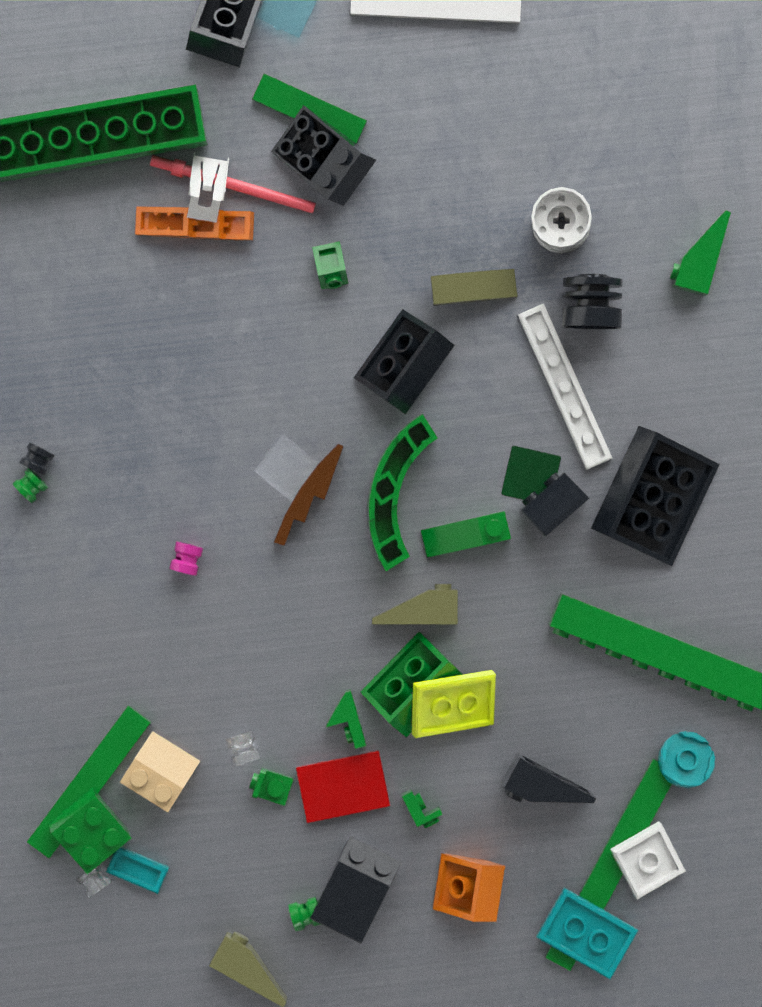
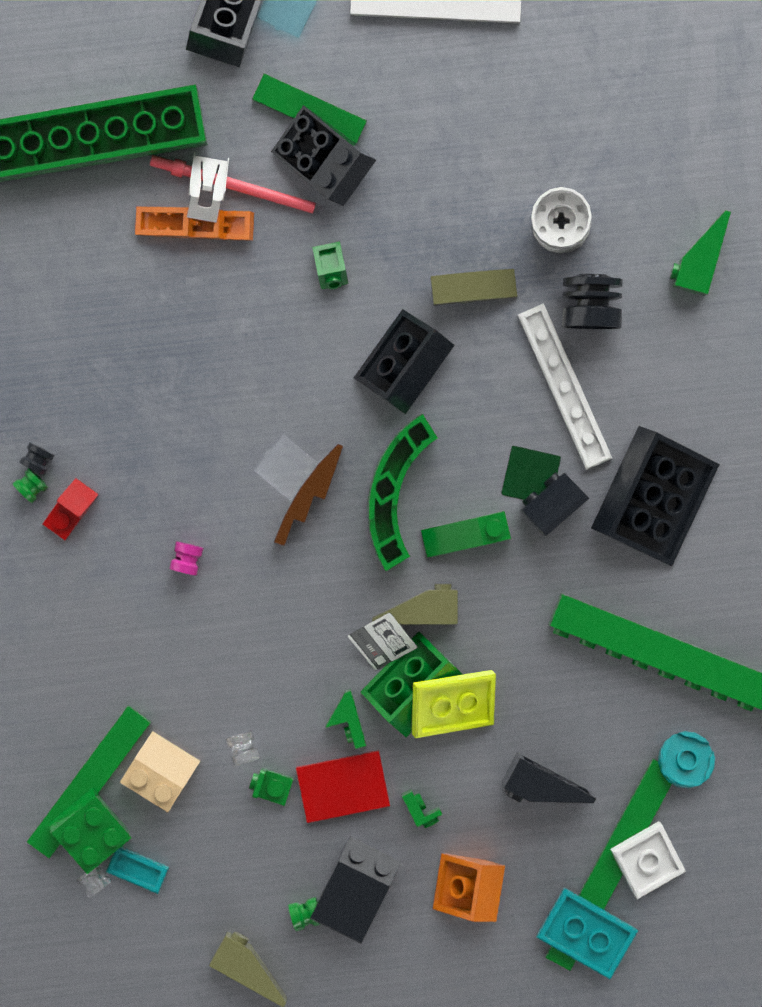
none -> red slope [42,478,99,540]
none -> sticker [348,613,417,670]

